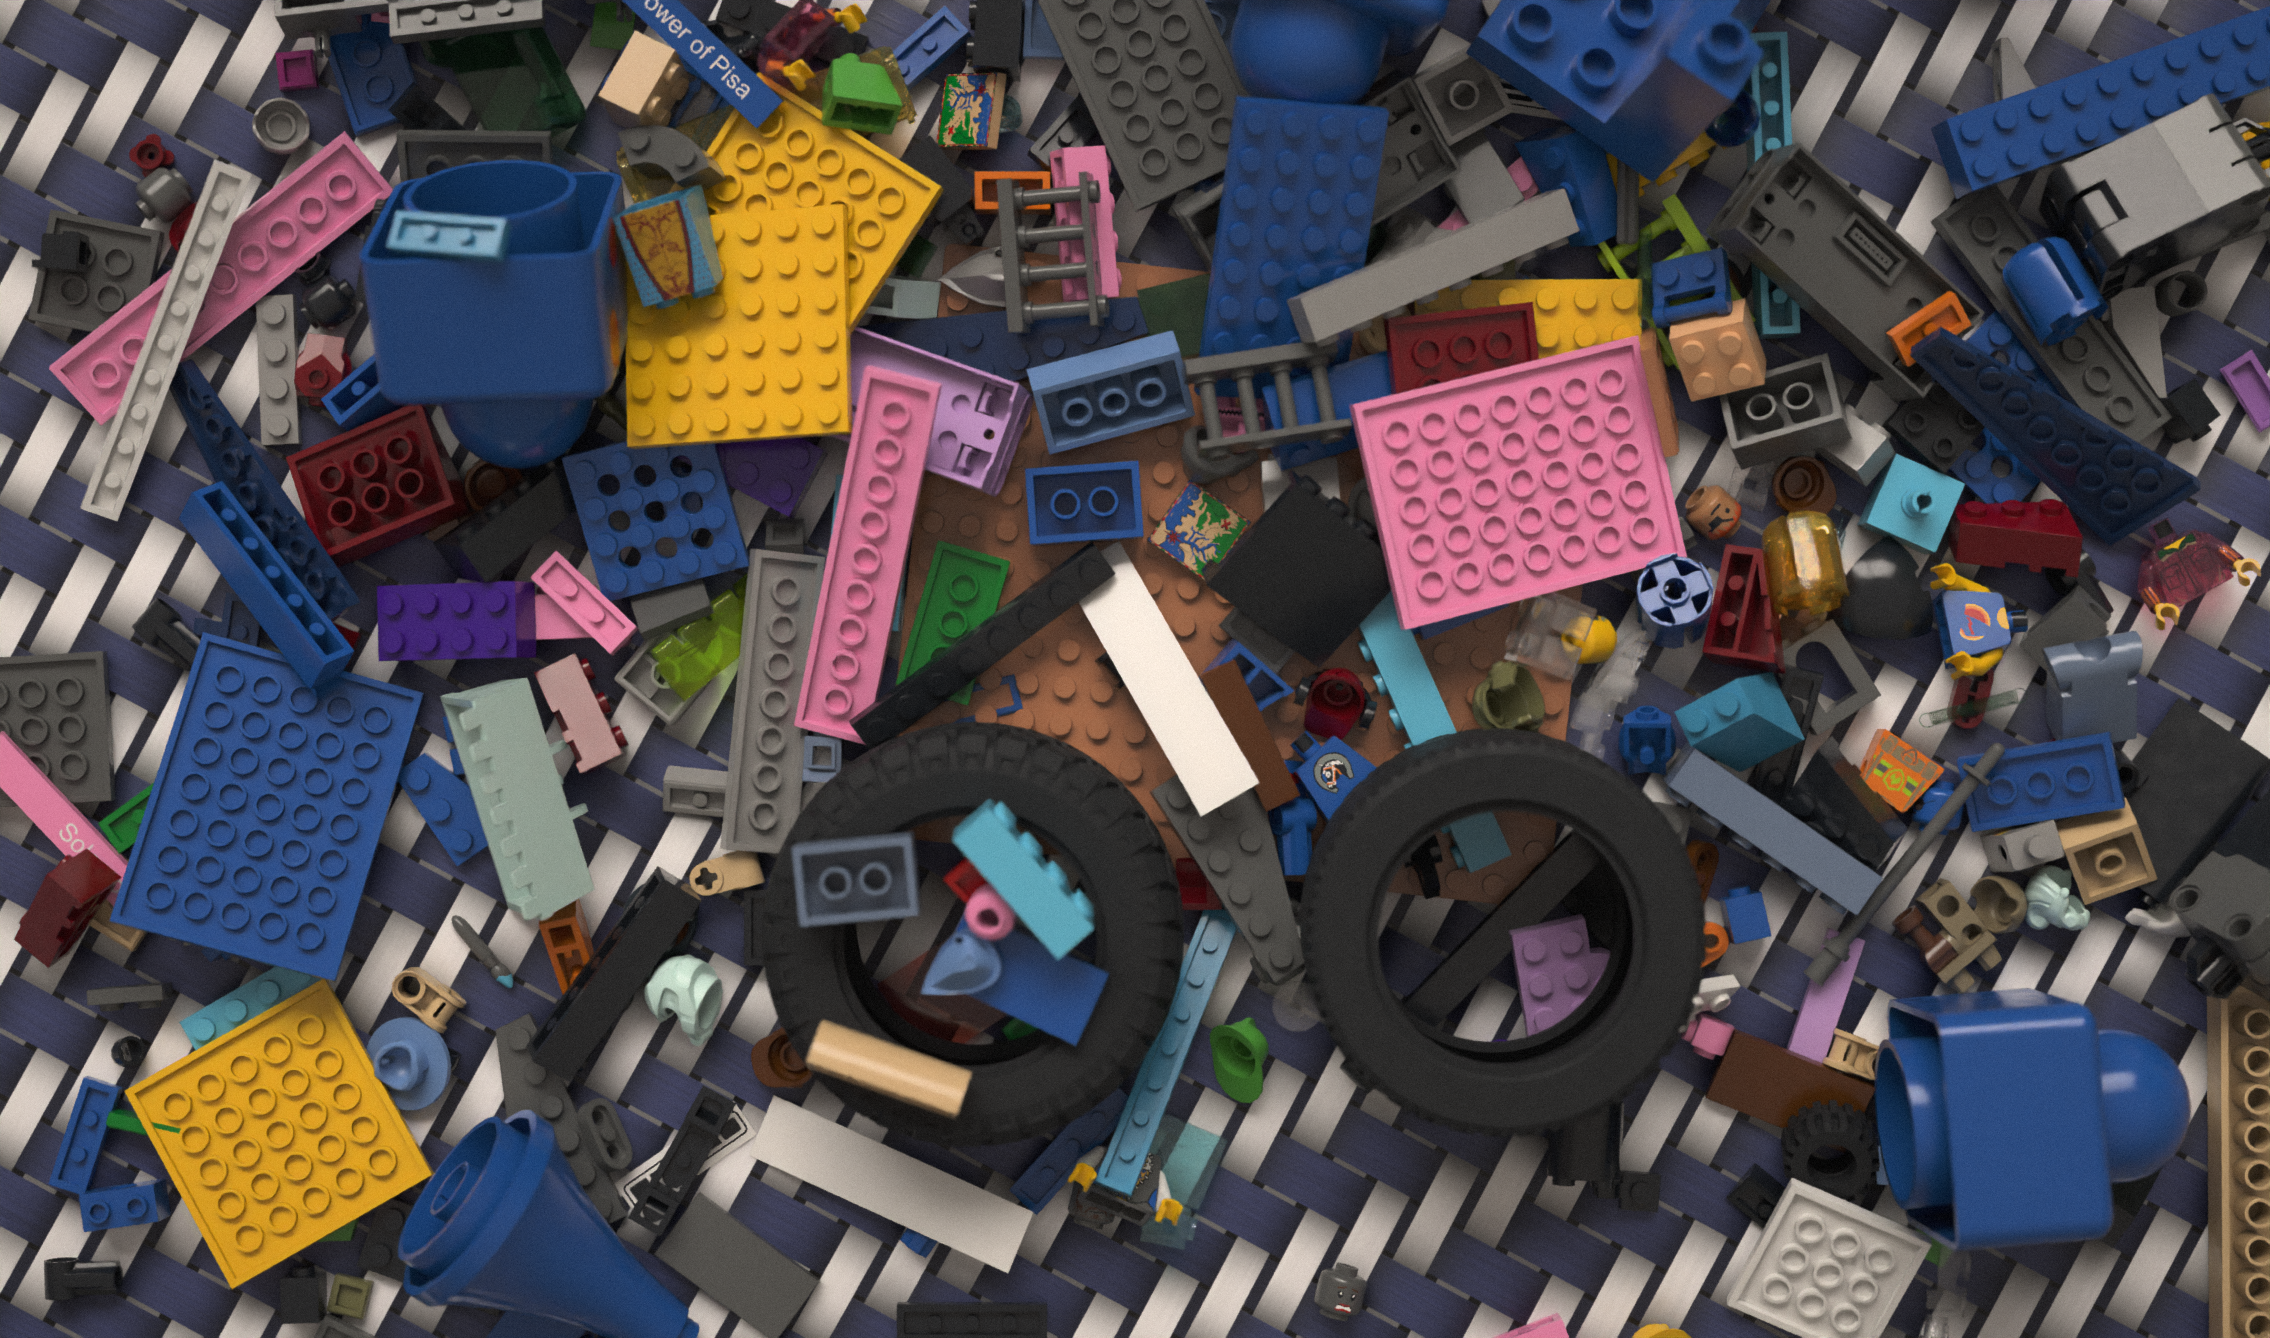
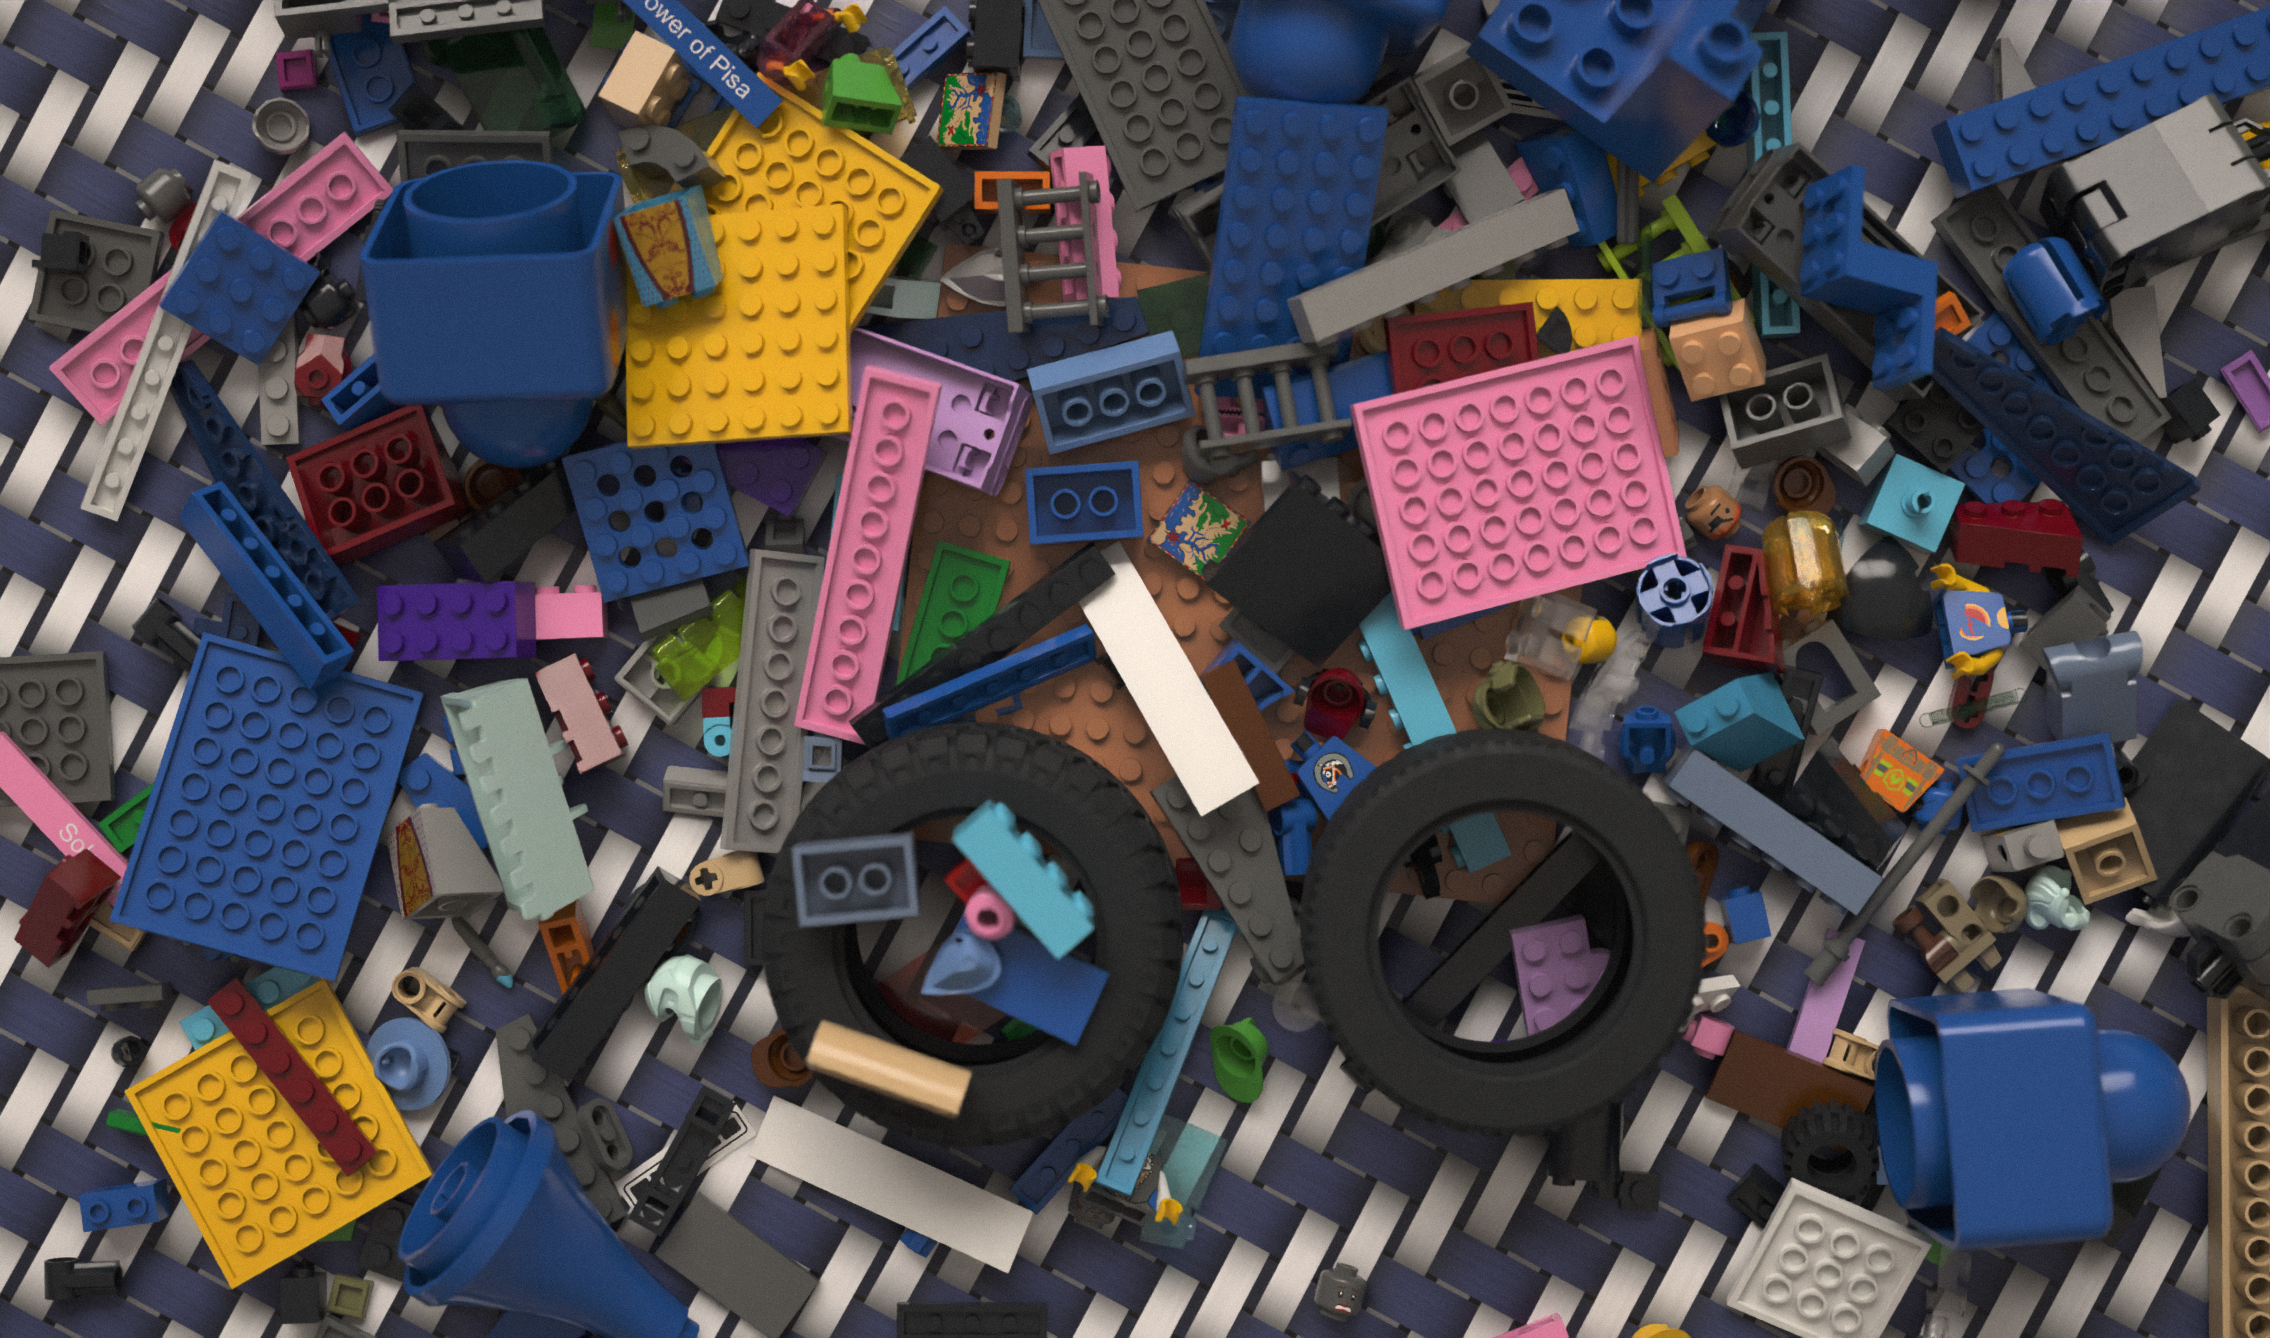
blue plate [48,1076,123,1194] -> none
dark red plate [129,134,175,177] -> none
dark azure plate [387,210,511,263] -> none
bright pink piece [530,550,639,656] -> none
clear pink torso [2137,517,2261,630] -> none
dark grey piece [2155,270,2208,317] -> none
none -> blue plate [158,209,320,366]
none -> dark red plate [206,977,380,1177]
none -> light grey slope [386,803,504,920]
none -> leg [701,687,736,757]
none -> blue plate [882,624,1097,740]
none -> black tile [1536,307,1572,355]
none -> blue bracket [1799,164,1938,392]

